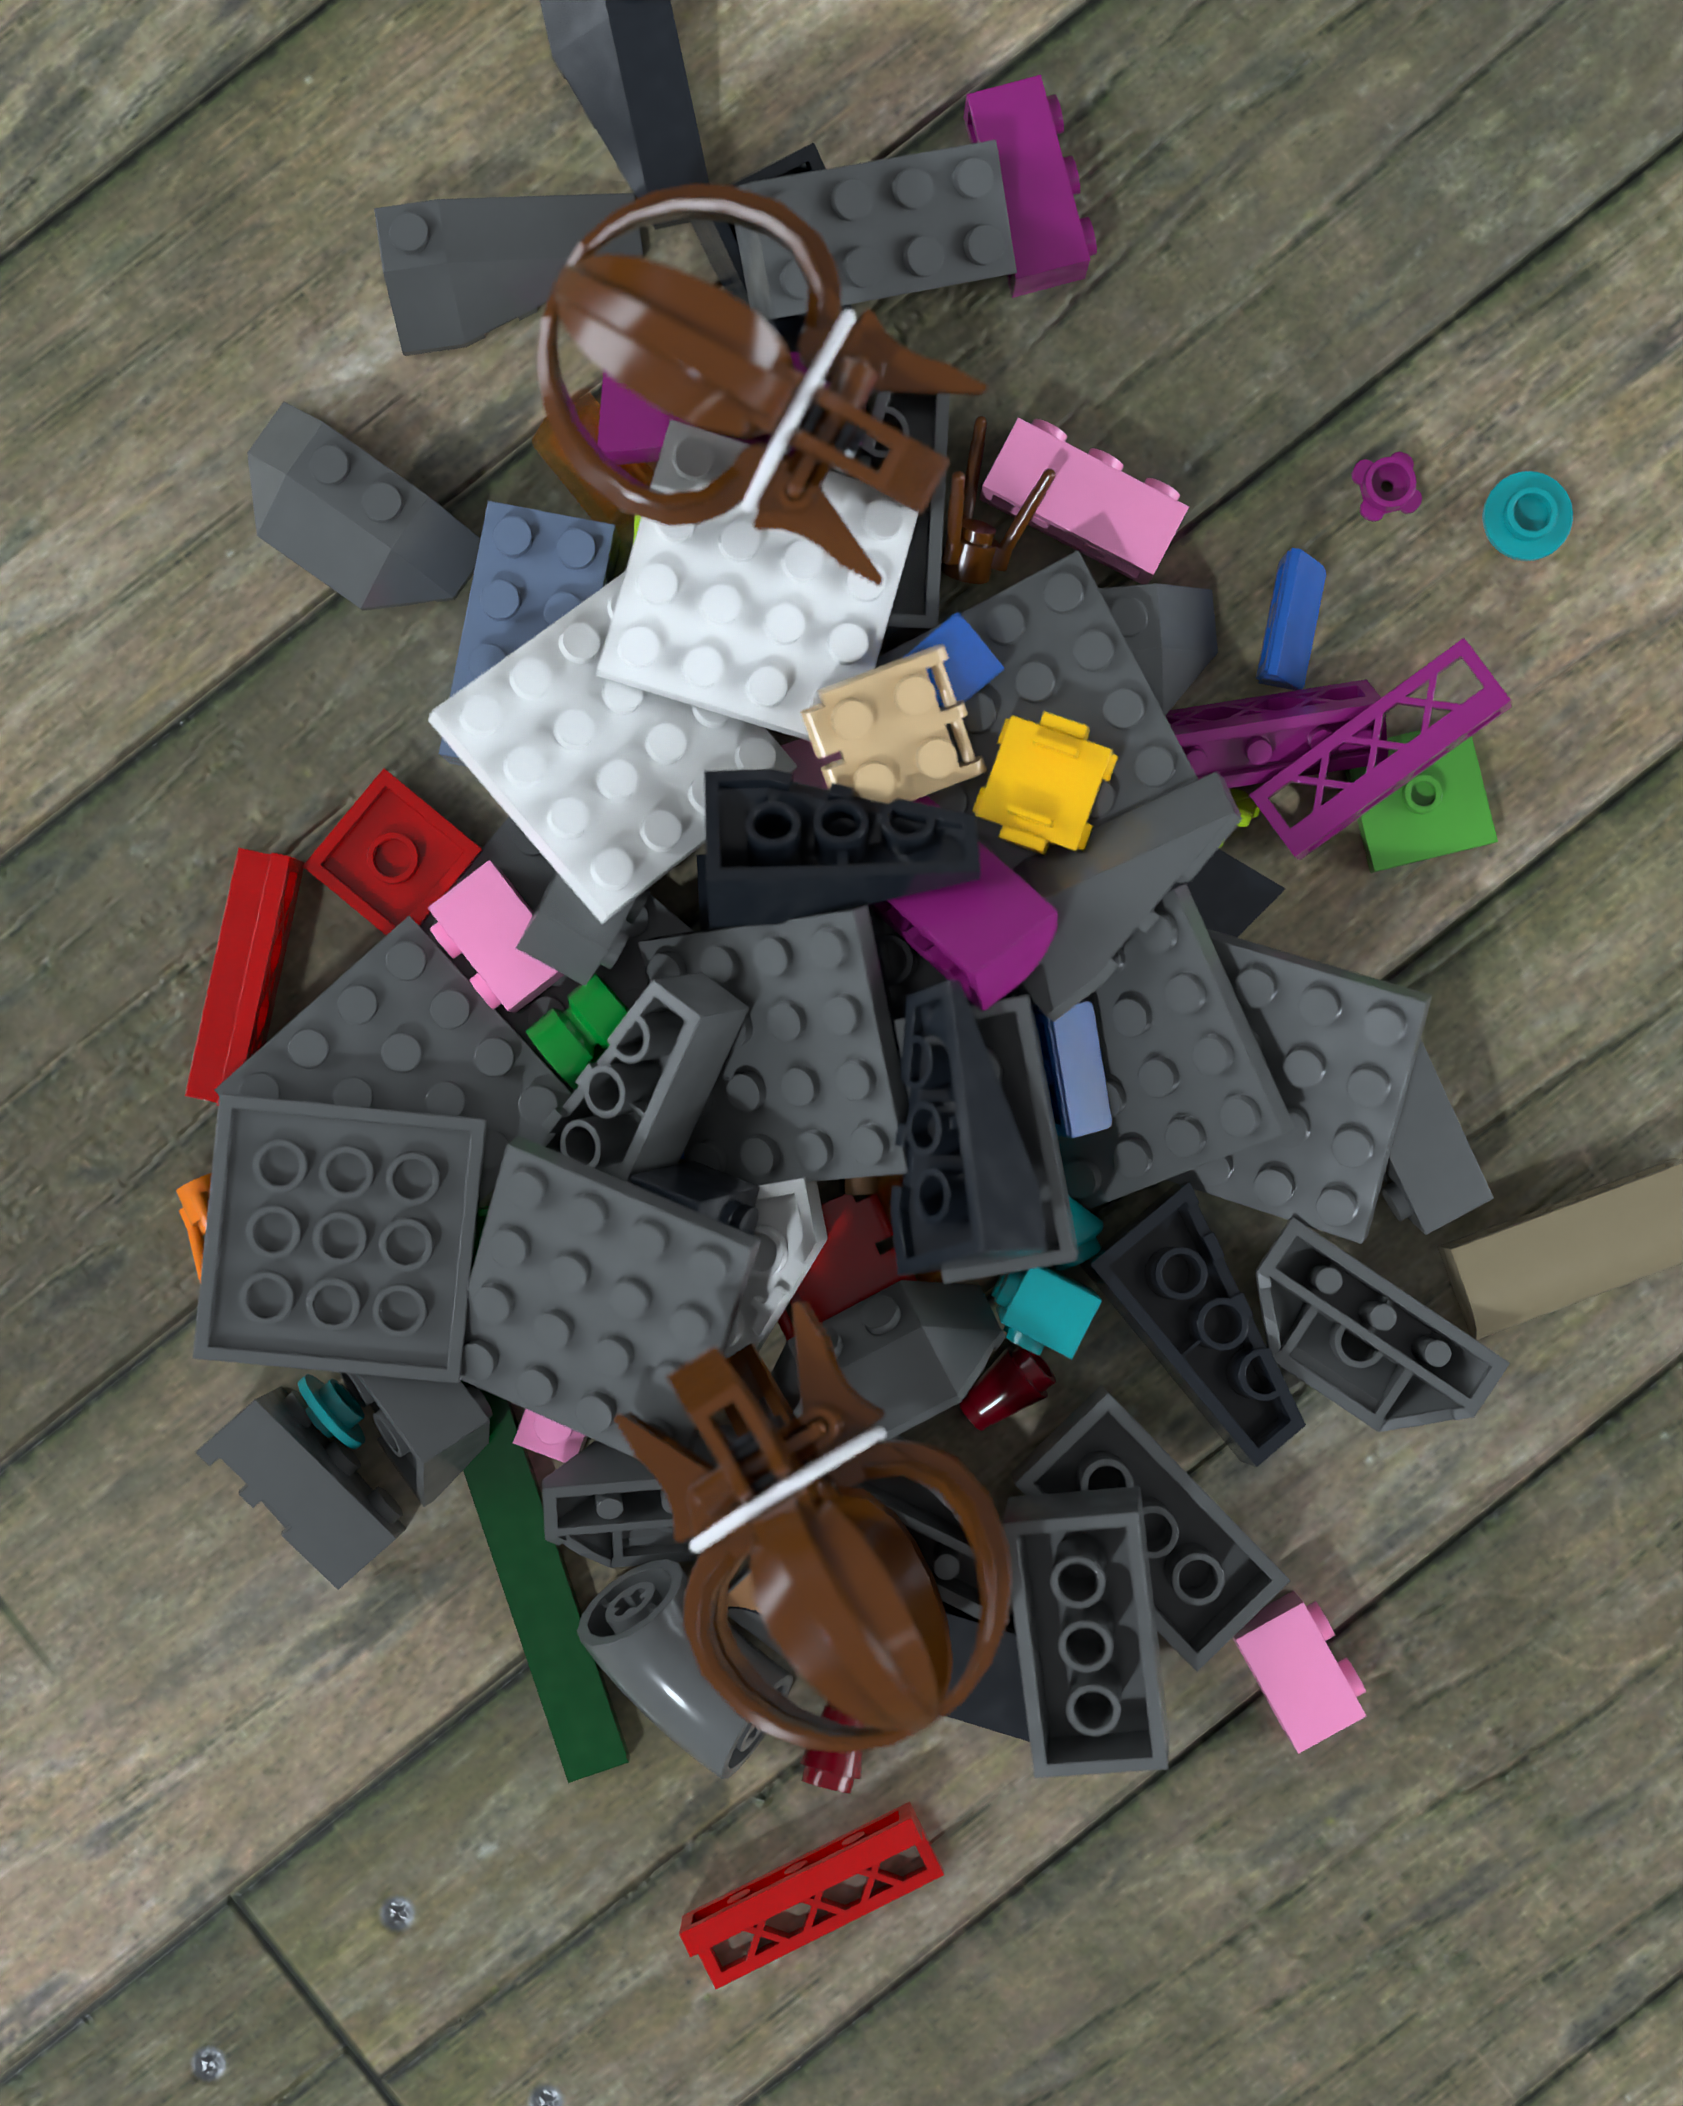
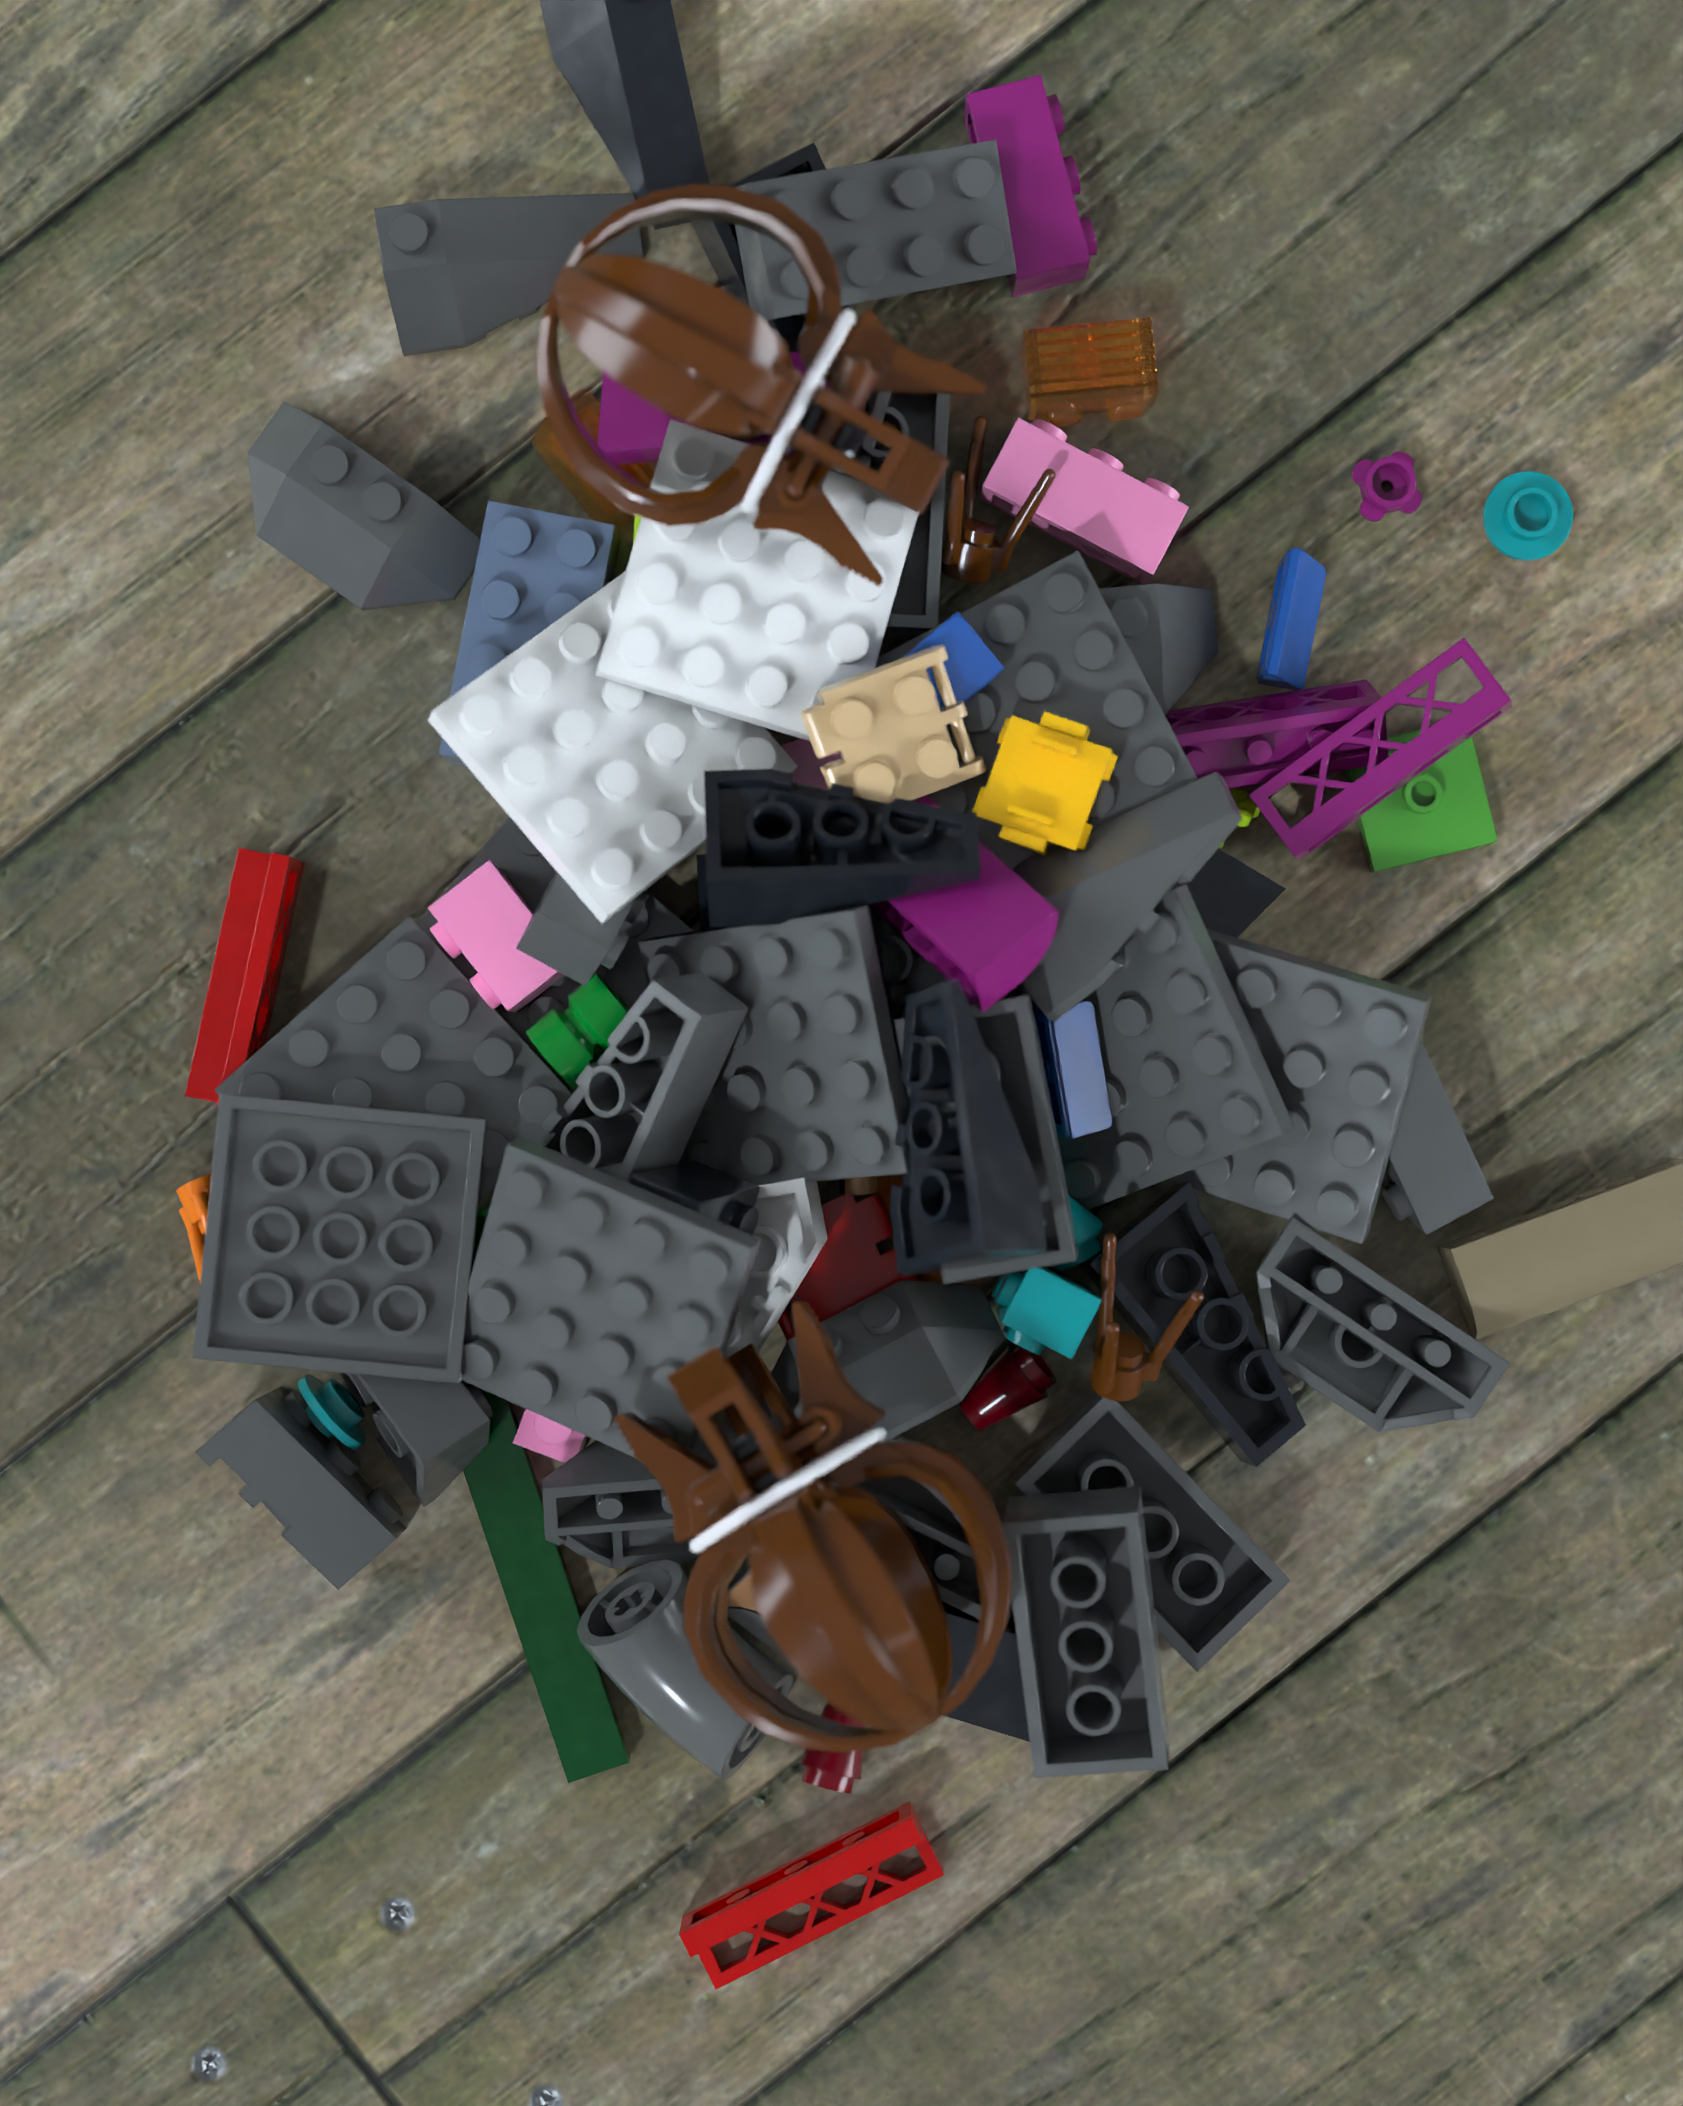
red plate [303,768,484,936] -> none
bright pink brick [1233,1591,1366,1754] -> none
none -> clear orange brick [1020,317,1159,427]
none -> reddish brown plant [1090,1233,1203,1402]

